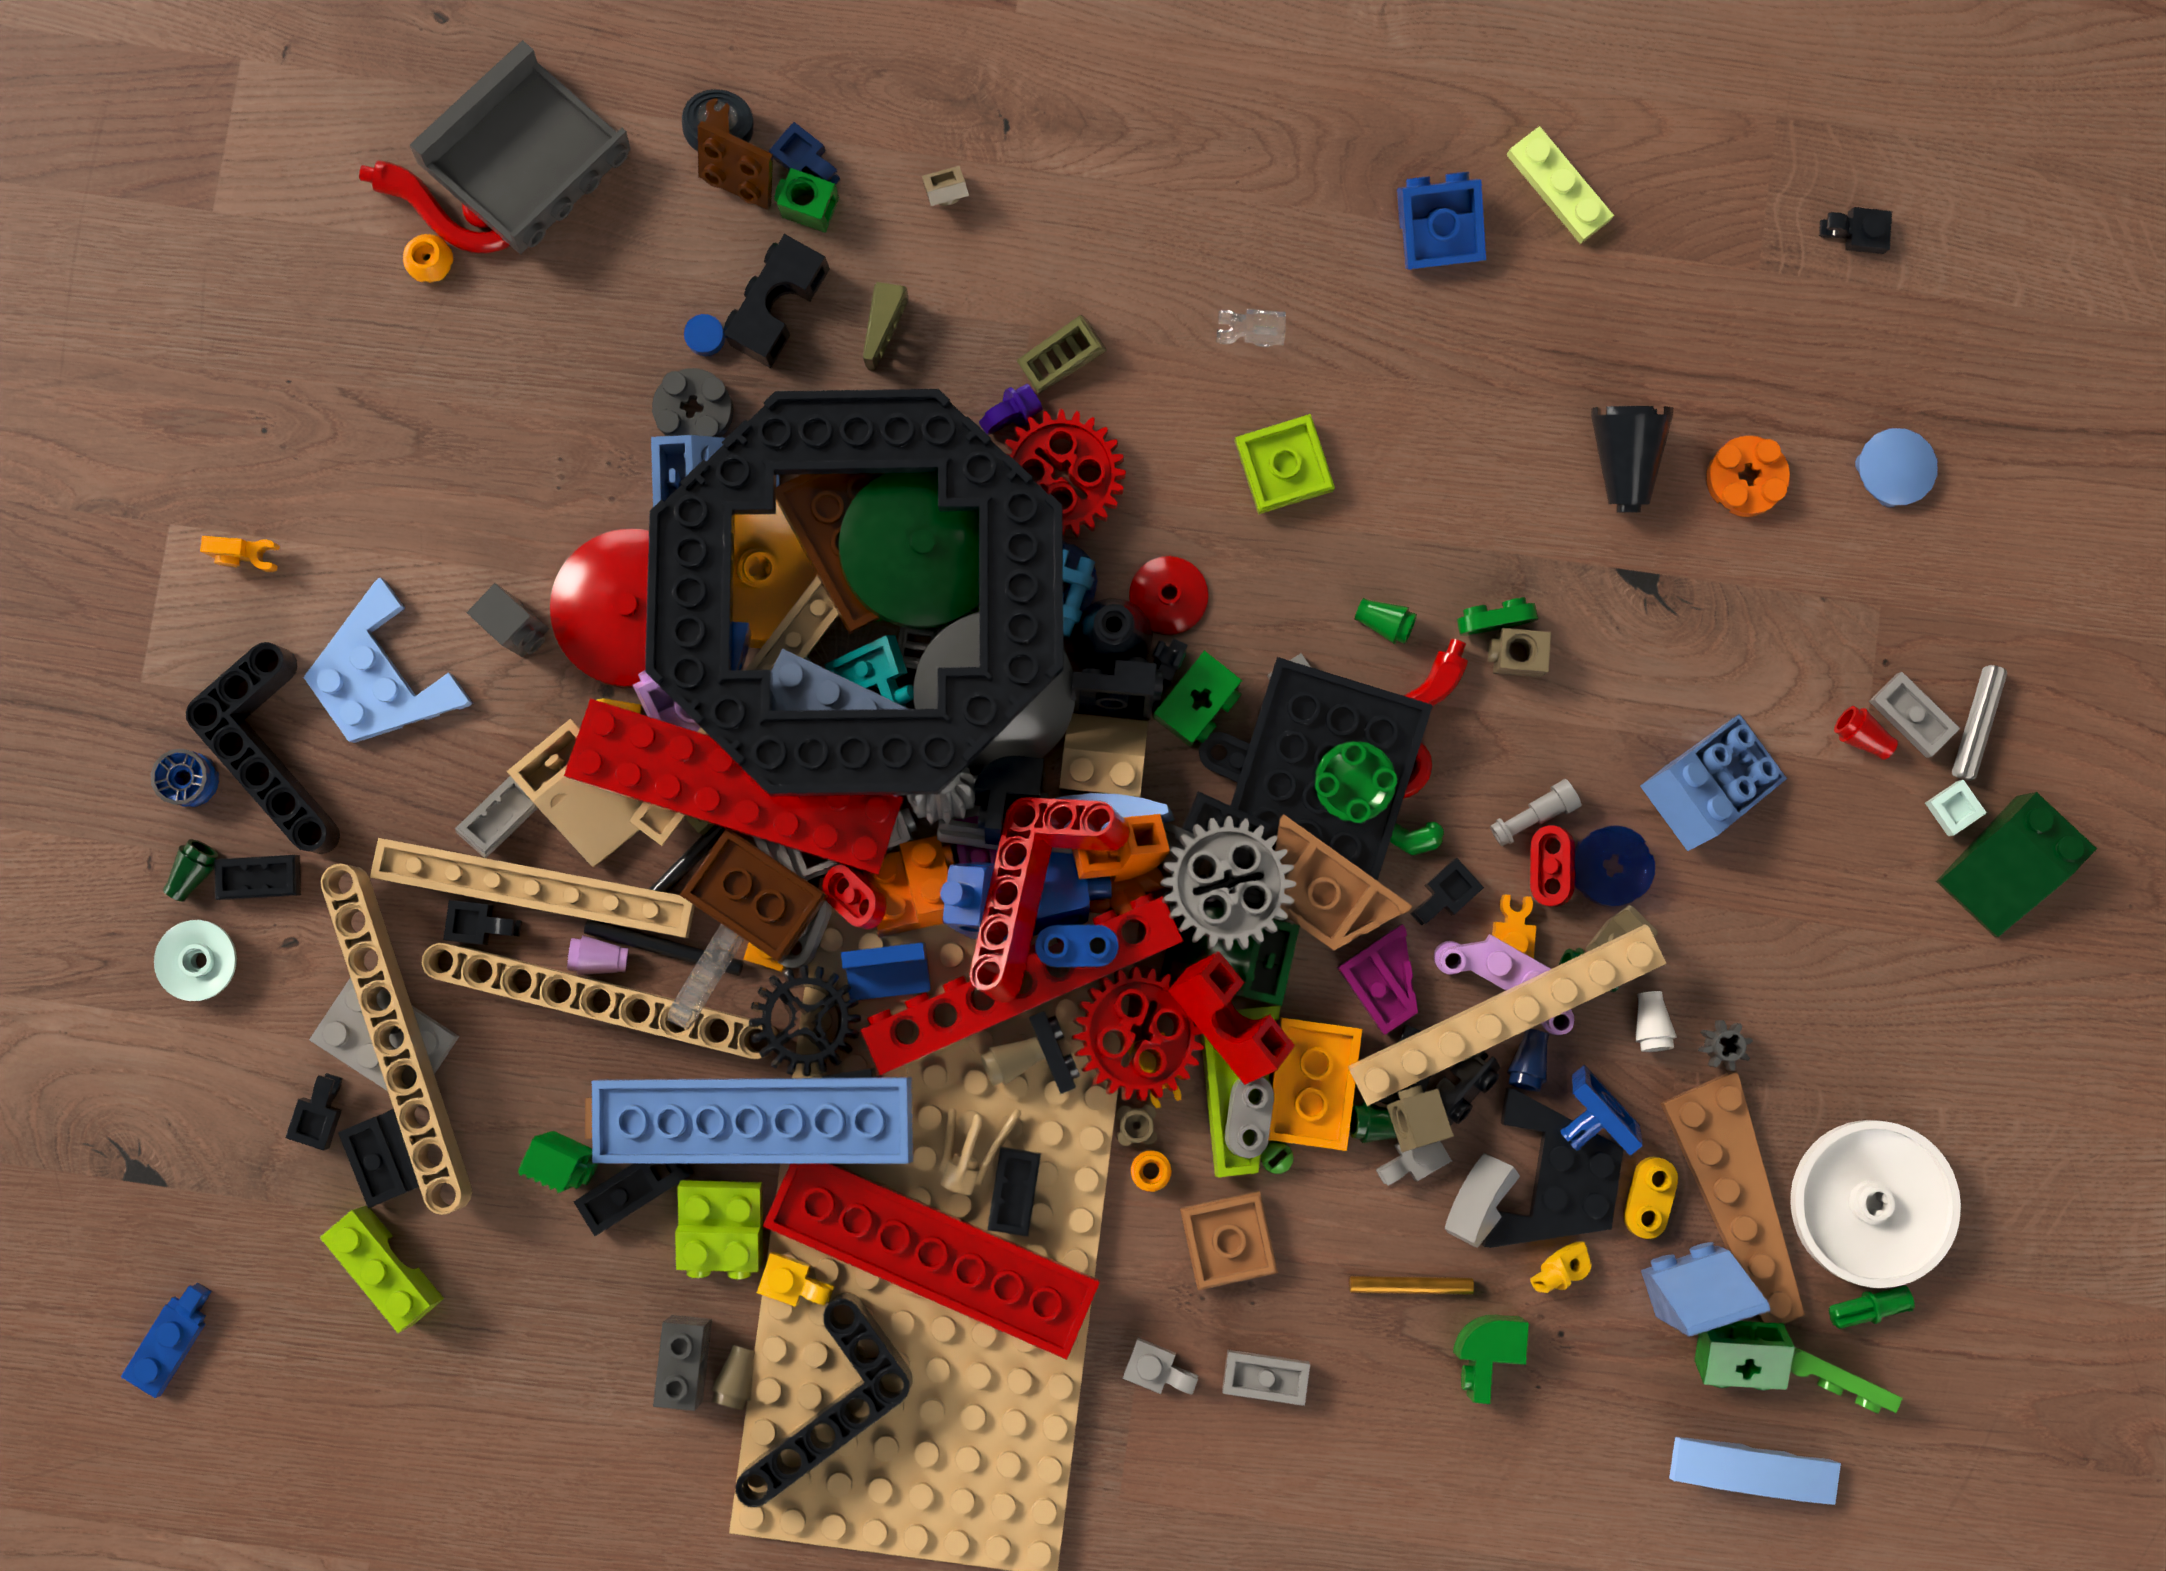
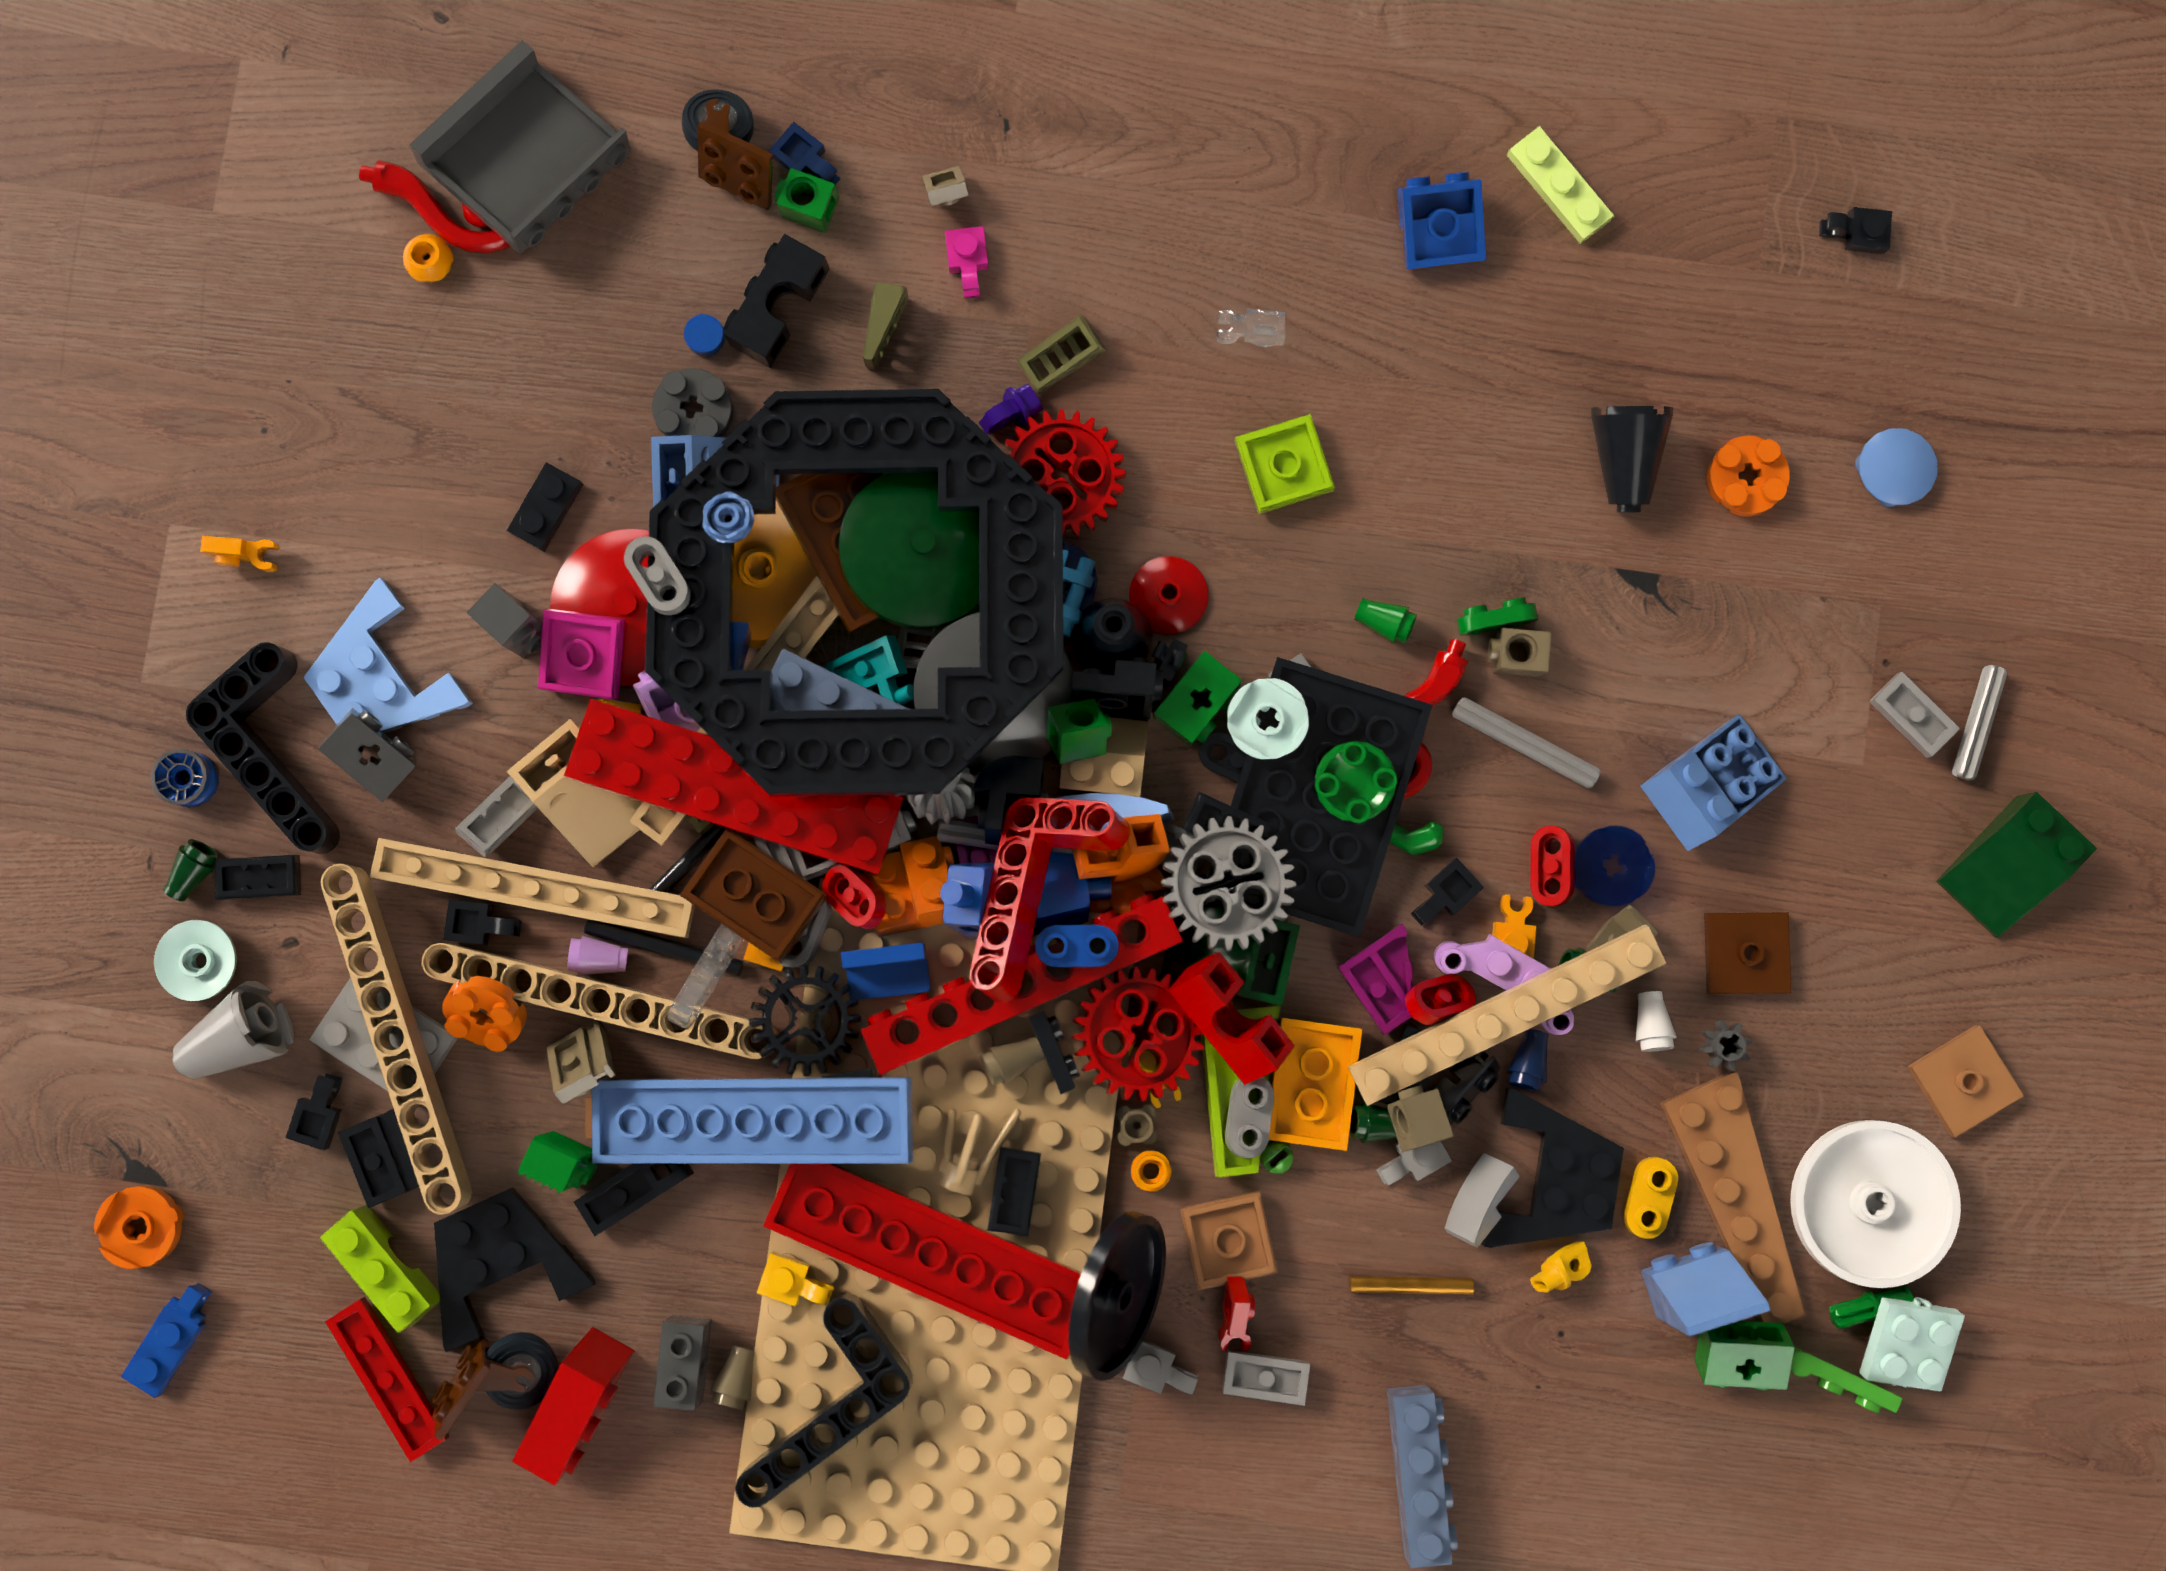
lime plate [675,1180,763,1279] -> none
medium nougat wing [1275,814,1412,950] -> none
green brick [1453,1314,1529,1404] -> none
light grey piece [1490,779,1582,847] -> none
blue tile [1560,1064,1643,1156] -> none
light blue slope [1669,1437,1841,1505] -> none
red cone [1834,706,1898,760] -> none
light aqua plate [1925,780,1987,836] -> none
none -> orange plate [94,1185,184,1269]
none -> light grey cone [172,981,294,1079]
none -> dark grey brick [318,708,416,802]
none -> red plate [325,1297,450,1463]
none -> plate [432,1332,558,1440]
none -> black wing [434,1188,596,1352]
none -> orange plate [442,976,527,1052]
none -> black plate [506,462,584,552]
none -> red wedge [512,1327,635,1486]
none -> dark pink tile [538,609,625,700]
none -> dark tan plate [546,1020,616,1104]
none -> light grey plate [624,537,691,615]
none -> medium blue plate [703,492,754,544]
none -> dark pink plate [945,226,989,298]
none -> green brick [1046,698,1112,764]
none -> black dish [1069,1211,1166,1381]
none -> red plate [1218,1276,1255,1351]
none -> light aqua plate [1227,678,1309,759]
none -> sand blue brick [1387,1385,1458,1568]
none -> red plate [1405,974,1476,1025]
none -> light grey axle [1452,697,1601,788]
none -> reddish brown plate [1704,912,1791,994]
none -> light aqua plate [1859,1297,1965,1391]
none -> medium nougat plate [1907,1025,2024,1138]

